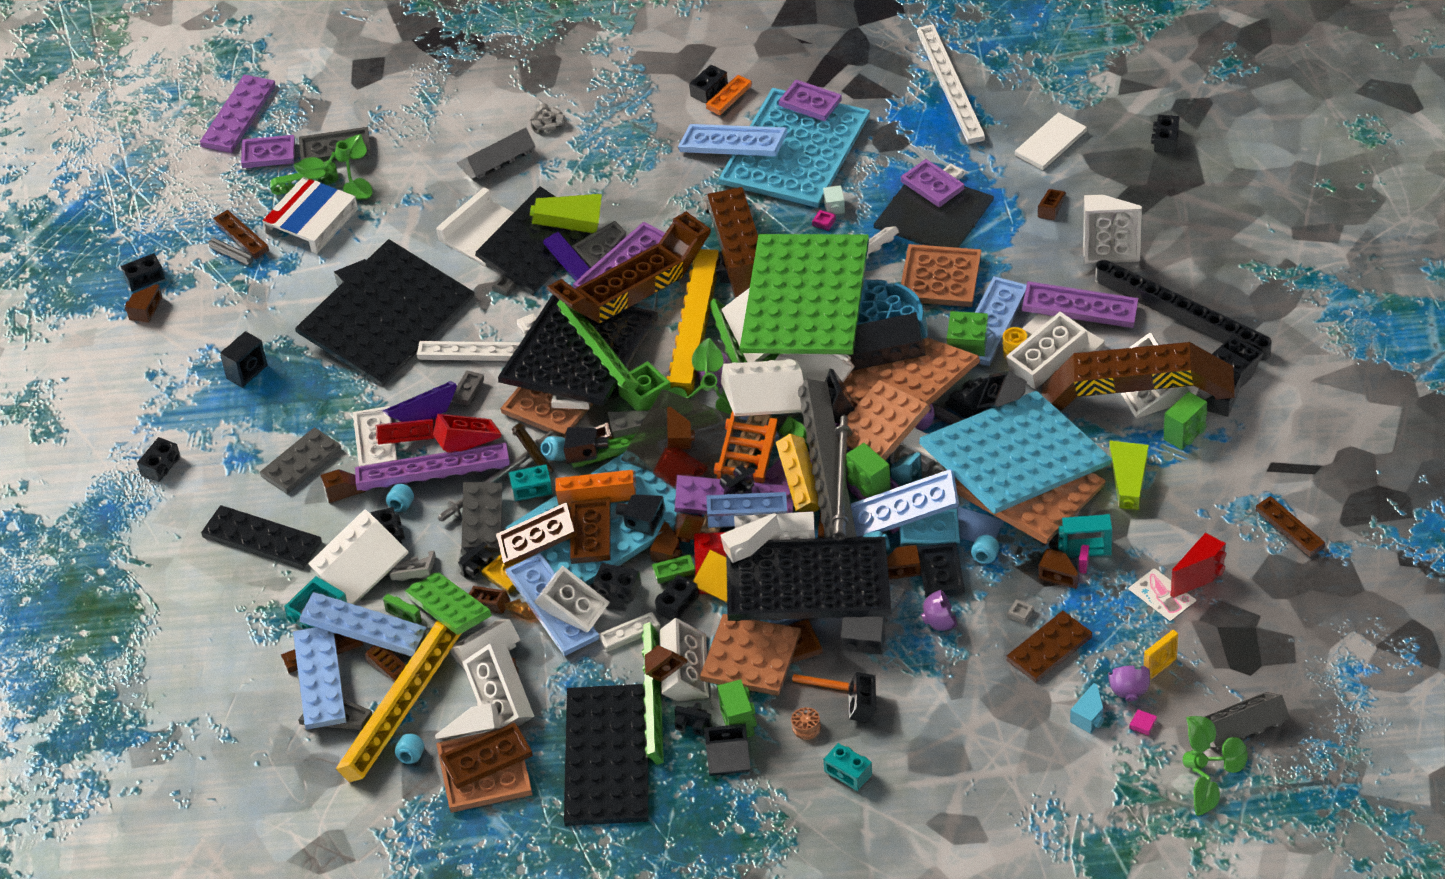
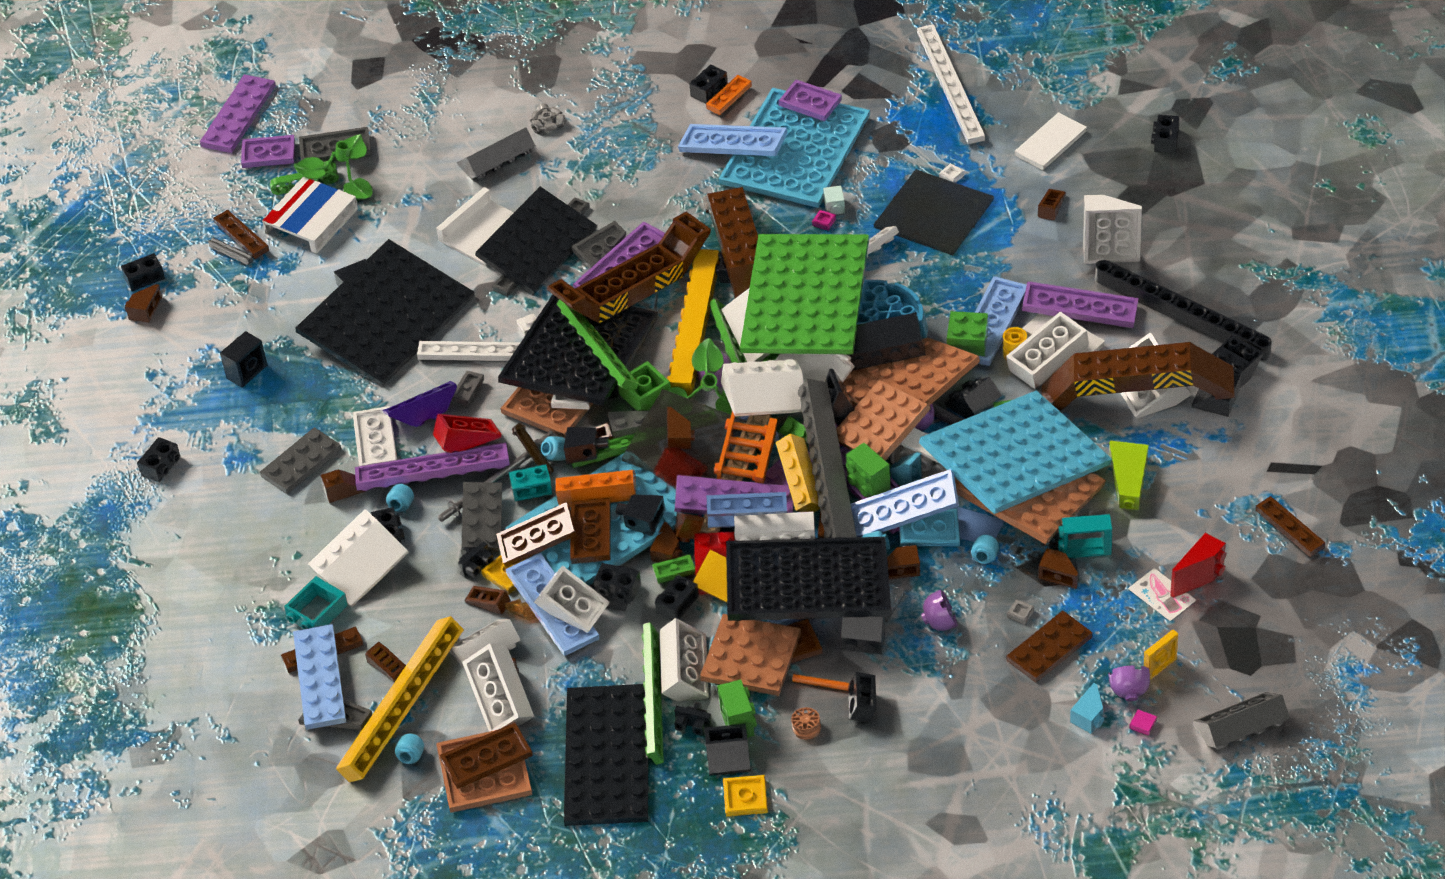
black plate [201,505,322,570] -> none
light blue plate [299,592,427,656] -> none
red plate [375,419,434,445] -> none
bright green plate [383,593,422,624] -> none
light grey wing [390,551,436,581] -> none
bright green plate [404,572,492,635] -> none
white slope [435,701,500,740] -> none
lime slope [530,194,602,233] -> none
dark purple tile [543,232,590,281] -> none
white tile [599,612,661,652] -> none
reddish brown slope [645,645,688,682] -> none
black hips [719,464,756,495] -> none
white slope [720,513,780,563] -> none
teal brick [823,743,873,791] -> none
flat silver bar [832,415,852,540] -> none
medium lavender plate [901,159,964,207] -> none
nougat plate [901,244,981,307] -> none
black plate [917,542,965,598] -> none
black slope [976,371,1027,410] -> none
dark pink tile [1079,545,1089,573] -> none
bright green brick [1163,391,1208,450] -> none
bright green plant [1182,716,1248,816] -> none
none -> yellow tile [723,775,768,817]

